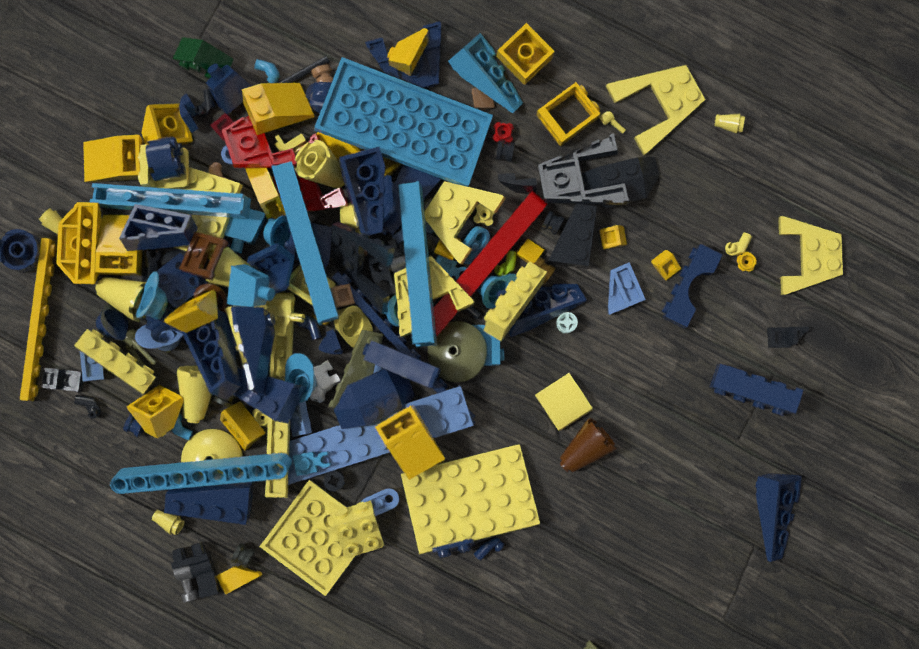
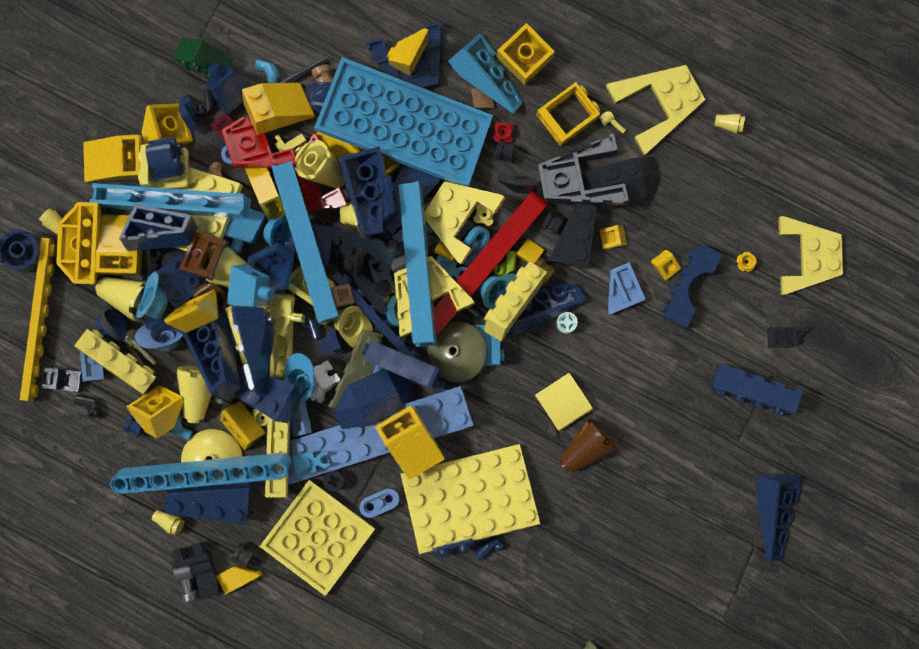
light yellow bracket [331,500,384,558] -> none
light yellow arm [725,232,752,256] -> none

